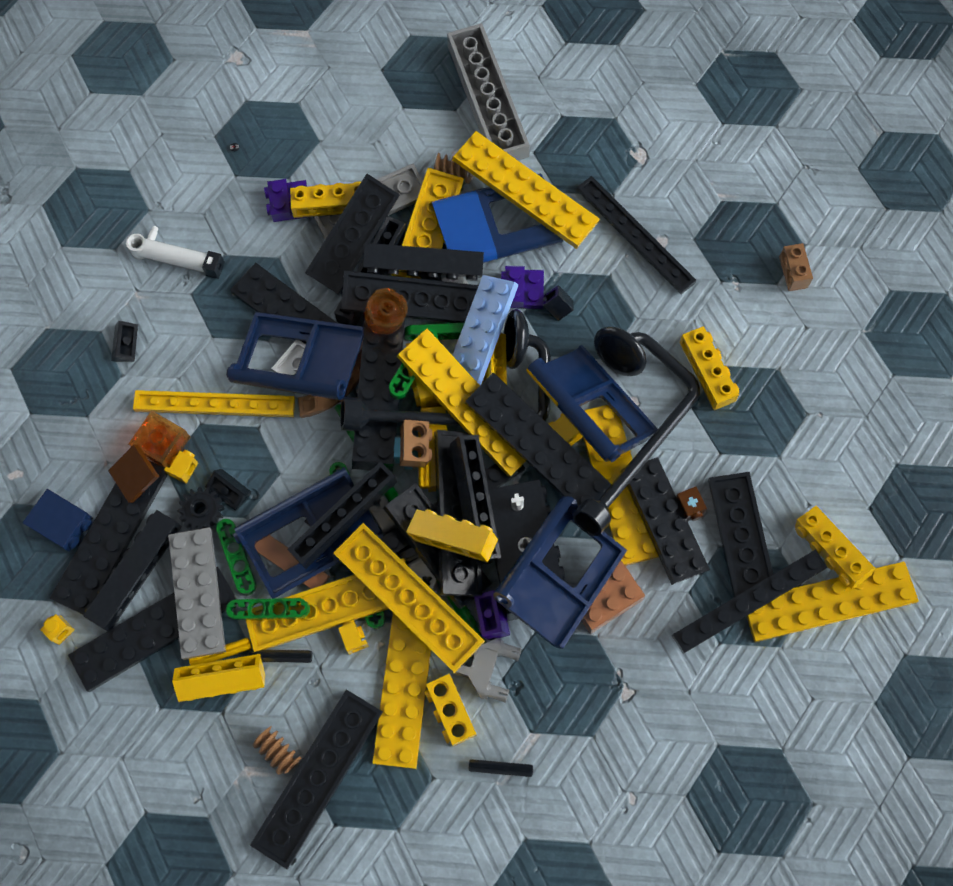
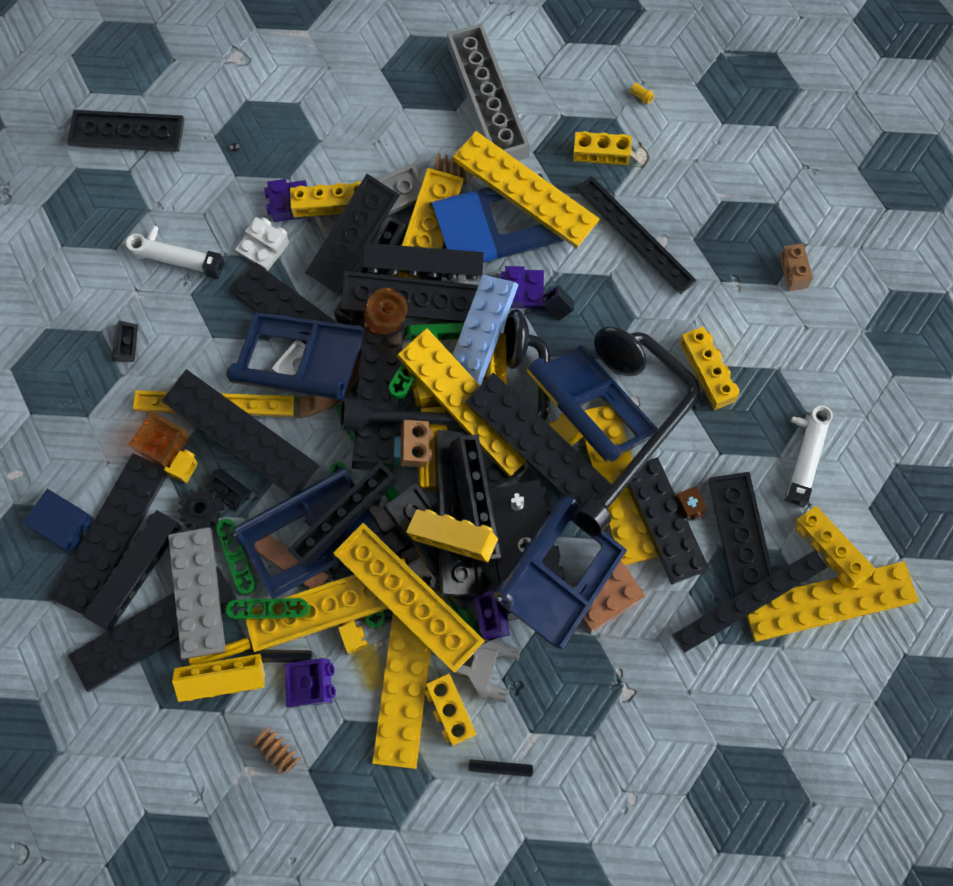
yellow brick [40,614,75,645] -> none
reddish brown tile [108,444,159,503] -> none
black plate [250,689,383,870] -> none
none -> black plate [67,110,185,152]
none -> black brick [161,369,319,496]
none -> white plate [235,217,290,271]
none -> dark purple plate [284,658,336,708]
none -> clear yellow tile [355,643,385,692]
none -> yellow brick [573,131,632,165]
none -> yellow pin [630,82,654,104]
none -> white piece [784,405,833,507]

